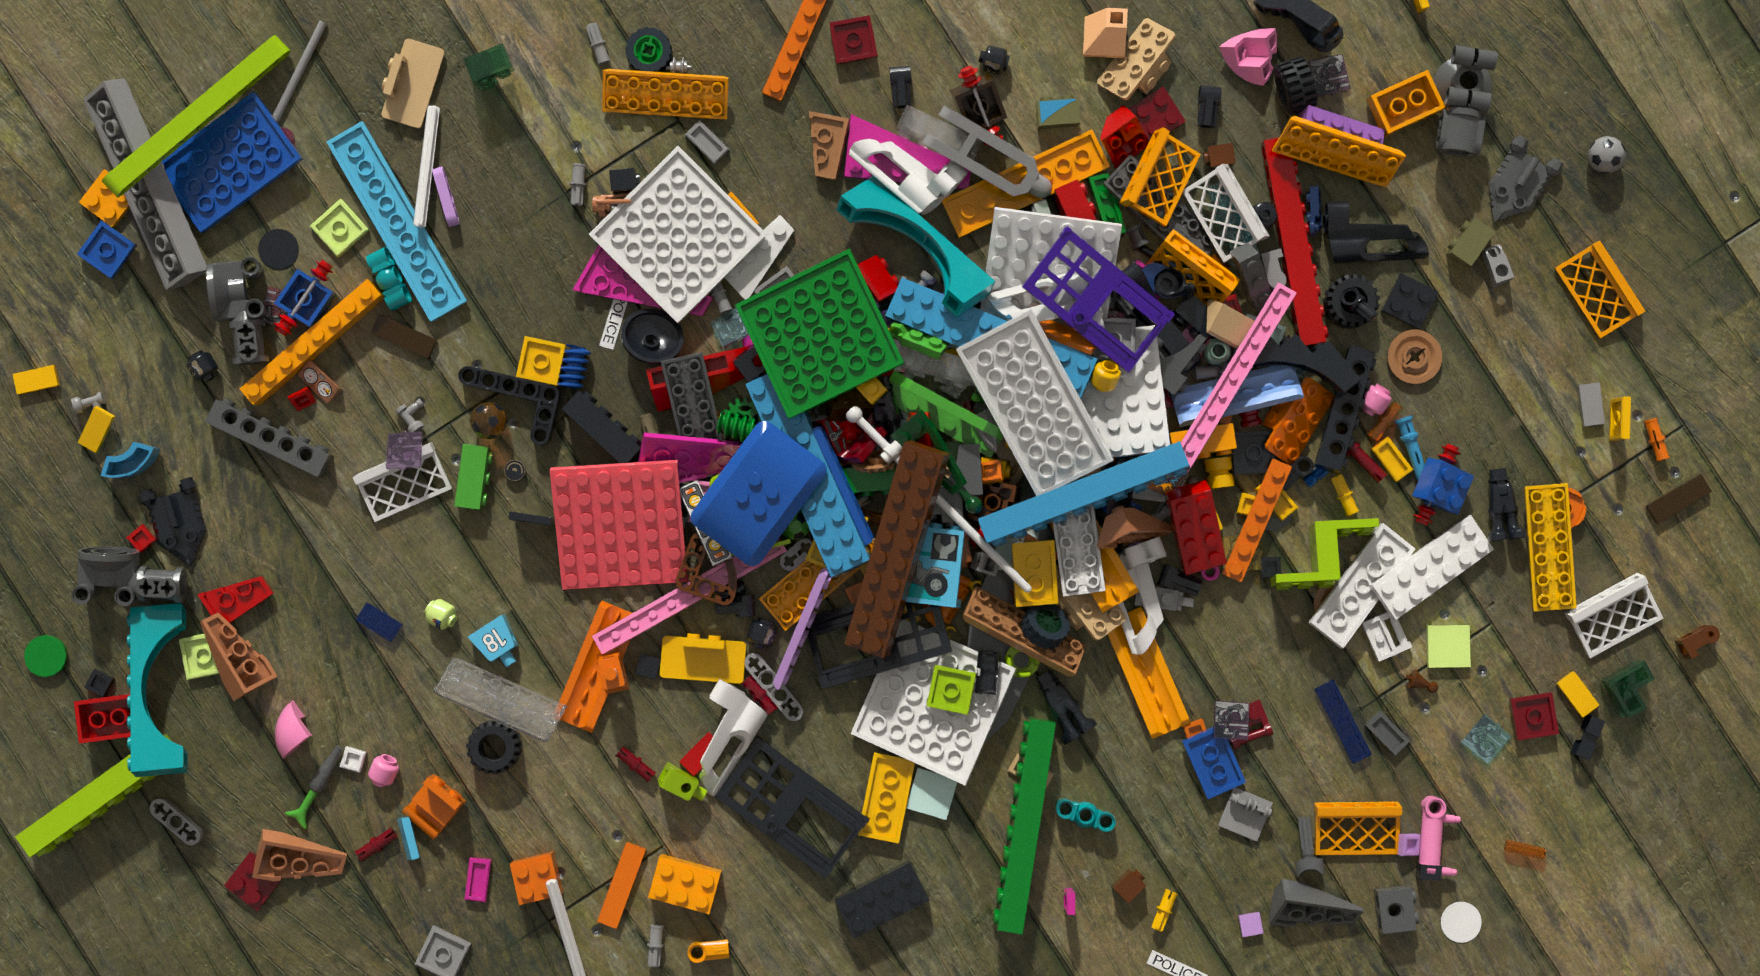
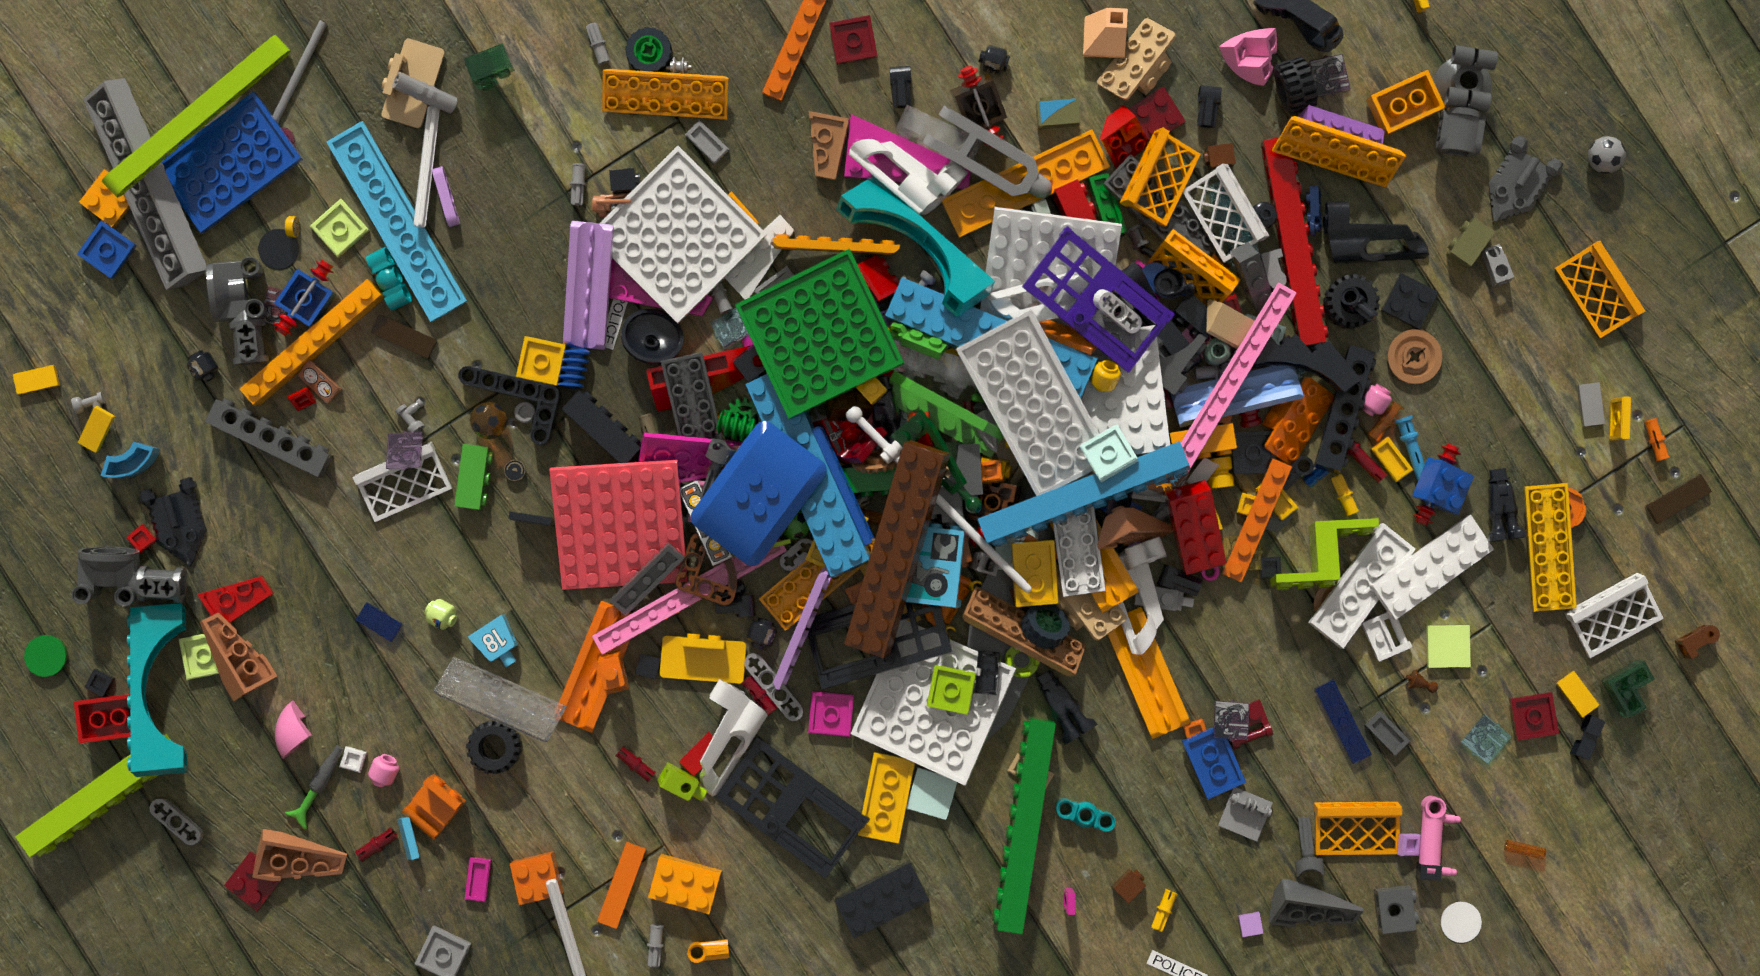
none -> yellow tile [285,216,300,237]
none -> light grey axle [392,72,457,114]
none -> light grey tile [514,402,536,423]
none -> lavender plate [563,221,614,350]
none -> dark grey gear [610,543,684,616]
none -> dark grey piece [700,439,736,498]
none -> light orange plate [770,234,900,255]
none -> dark pink tile [808,691,854,737]
none -> light aqua tile [1080,425,1139,483]
none -> white beam [1093,289,1142,333]
none -> white sticker [1186,458,1219,484]

